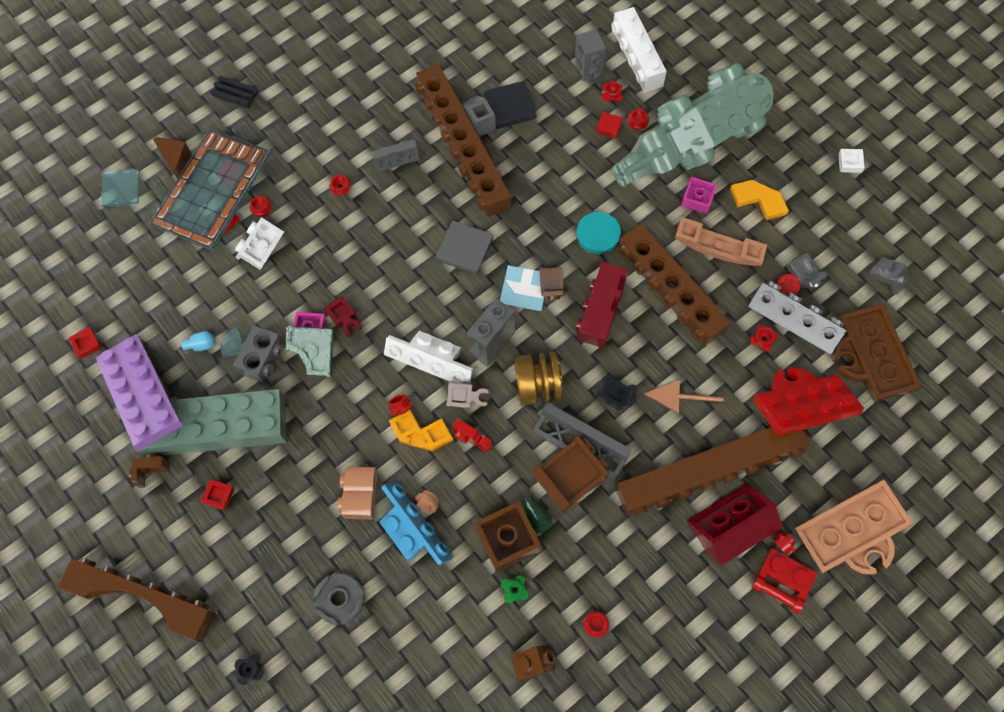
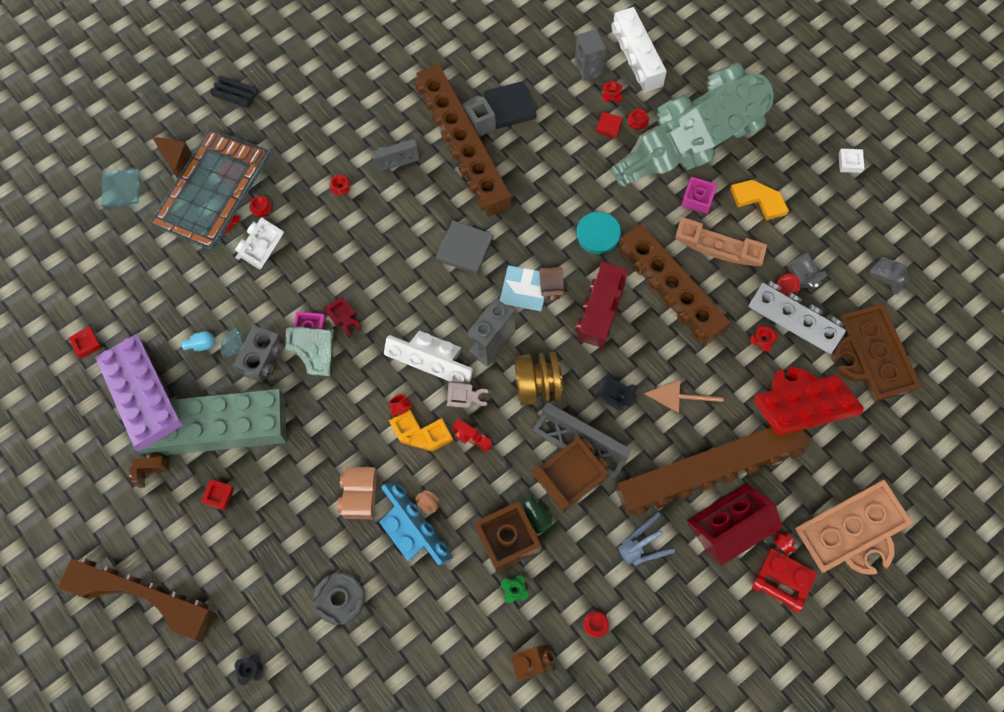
none -> sand blue plant [618,512,676,566]

